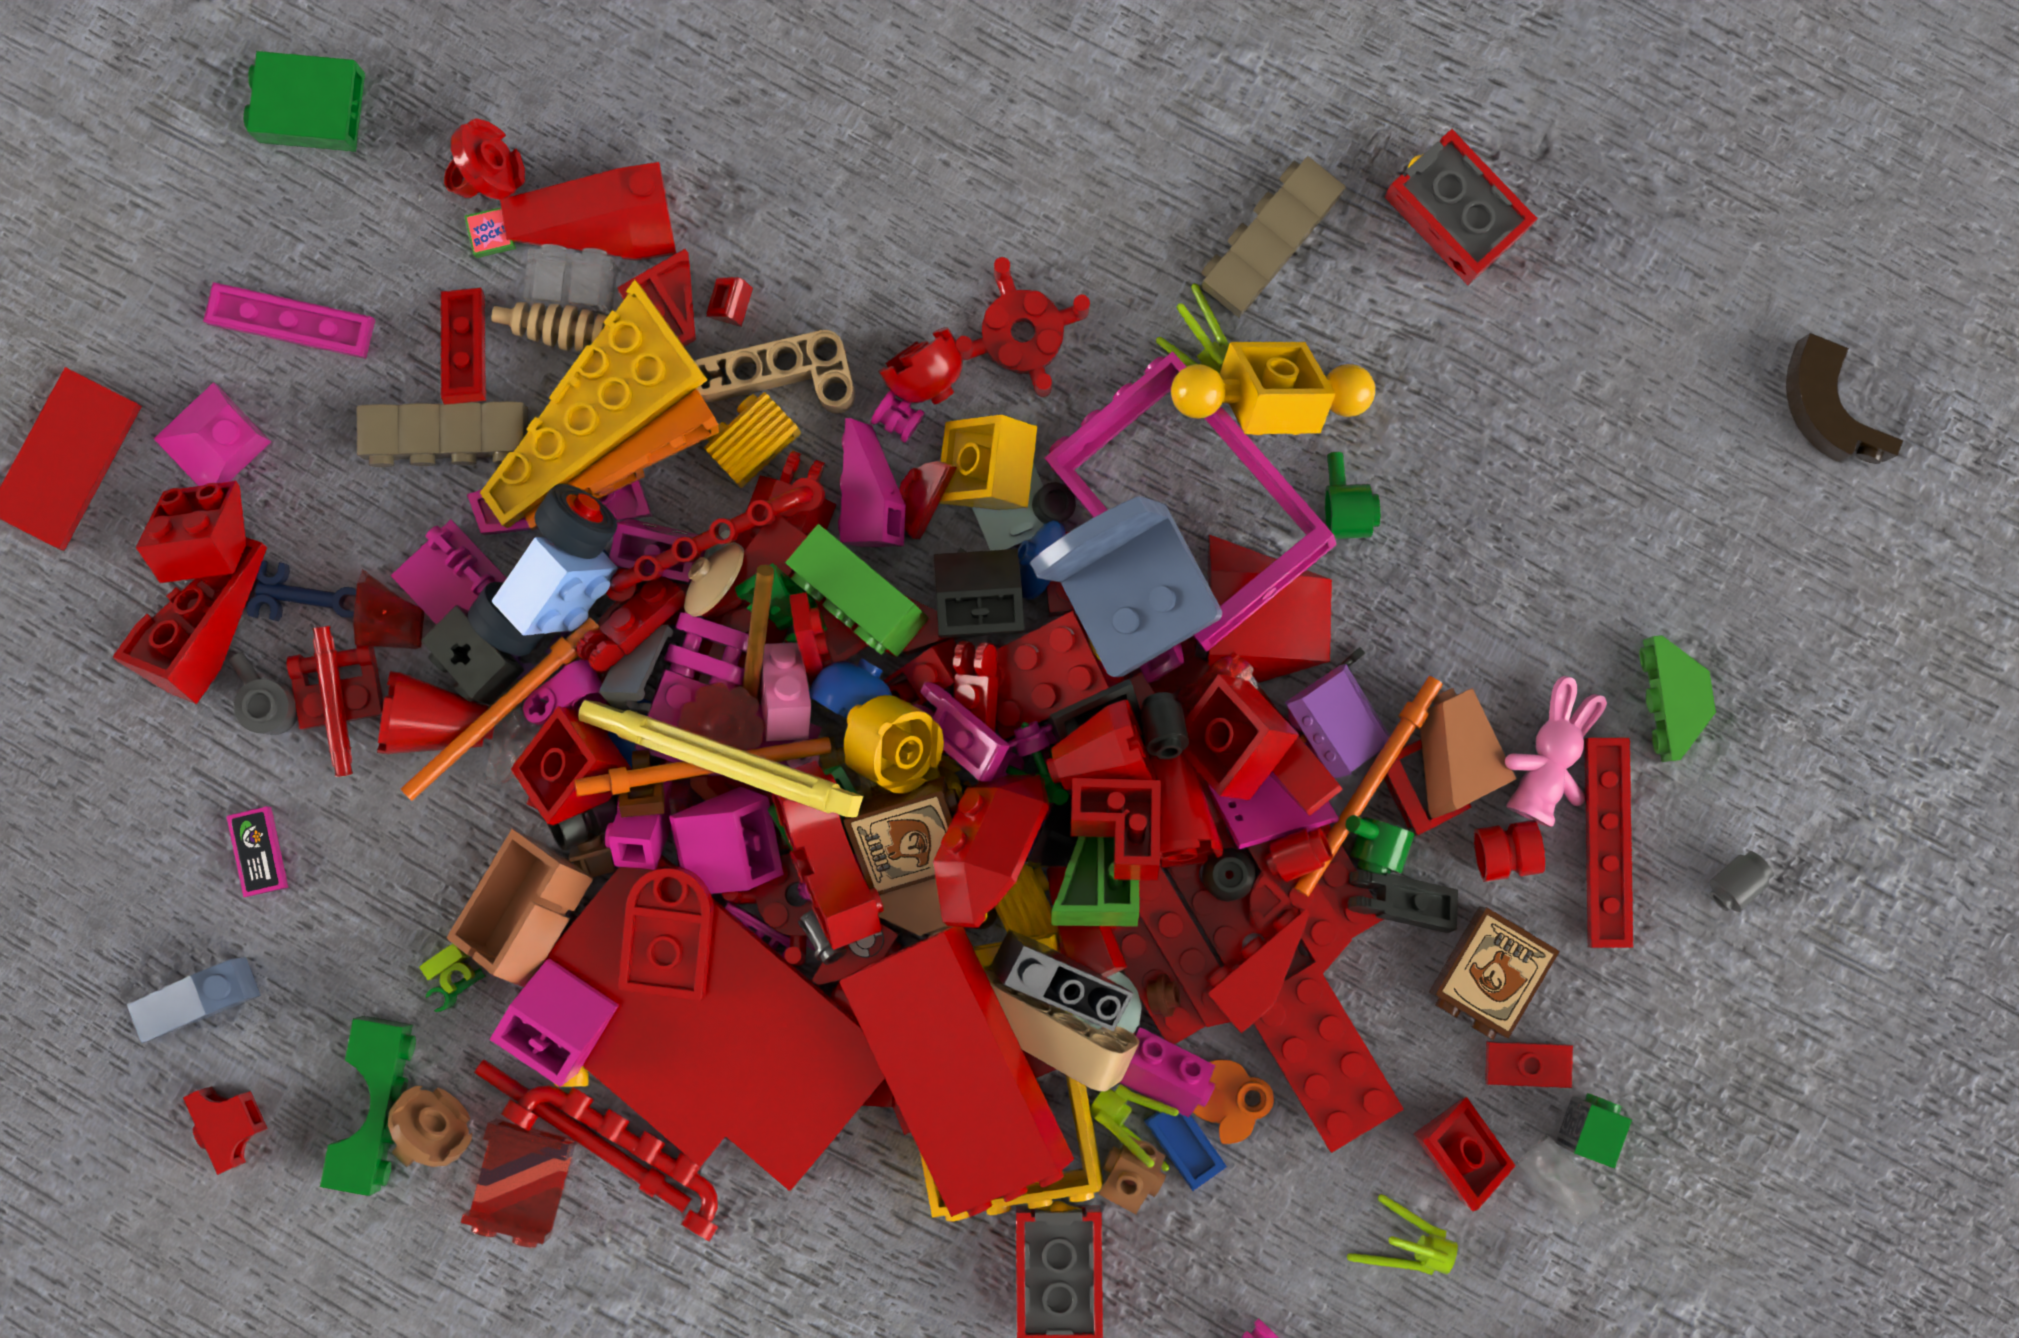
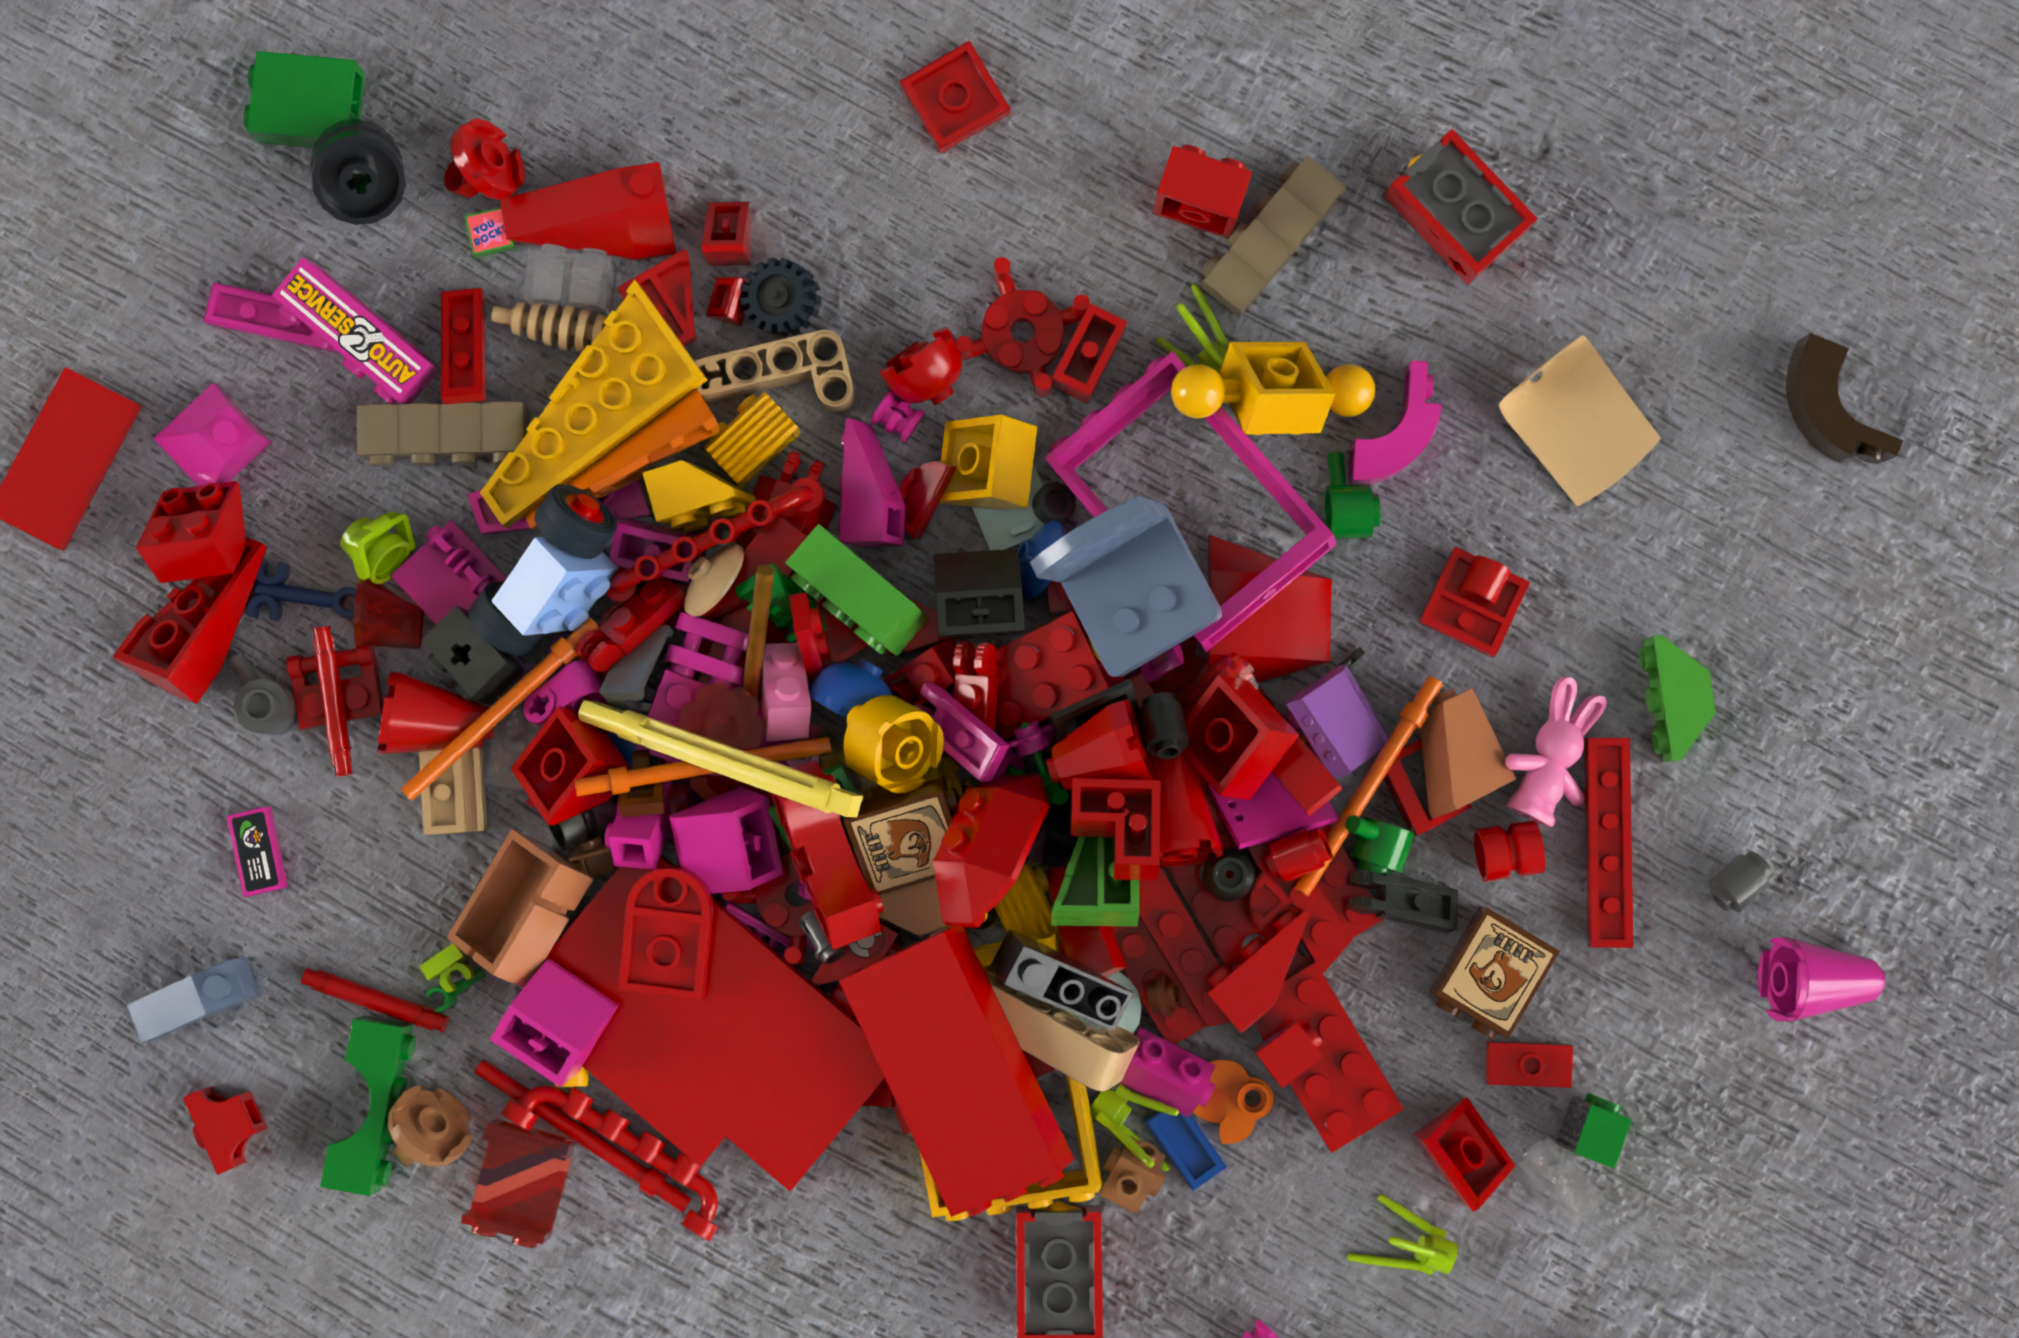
none -> brick [271,257,441,405]
none -> red piece [301,968,449,1033]
none -> black wheel [310,119,406,225]
none -> lime piece [340,511,416,584]
none -> tan plate [419,747,488,835]
none -> yellow slope [642,460,756,532]
none -> red slope [701,201,750,266]
none -> black wheel [740,258,821,336]
none -> red tile [899,40,1011,153]
none -> red brick [1052,303,1127,404]
none -> red brick [1153,145,1252,239]
none -> red brick [1252,1019,1324,1088]
none -> dark pink arch [1347,360,1442,485]
none -> red plate [1417,547,1530,658]
none -> tan piece [1498,335,1661,507]
none -> dark pink cone [1757,937,1885,1022]

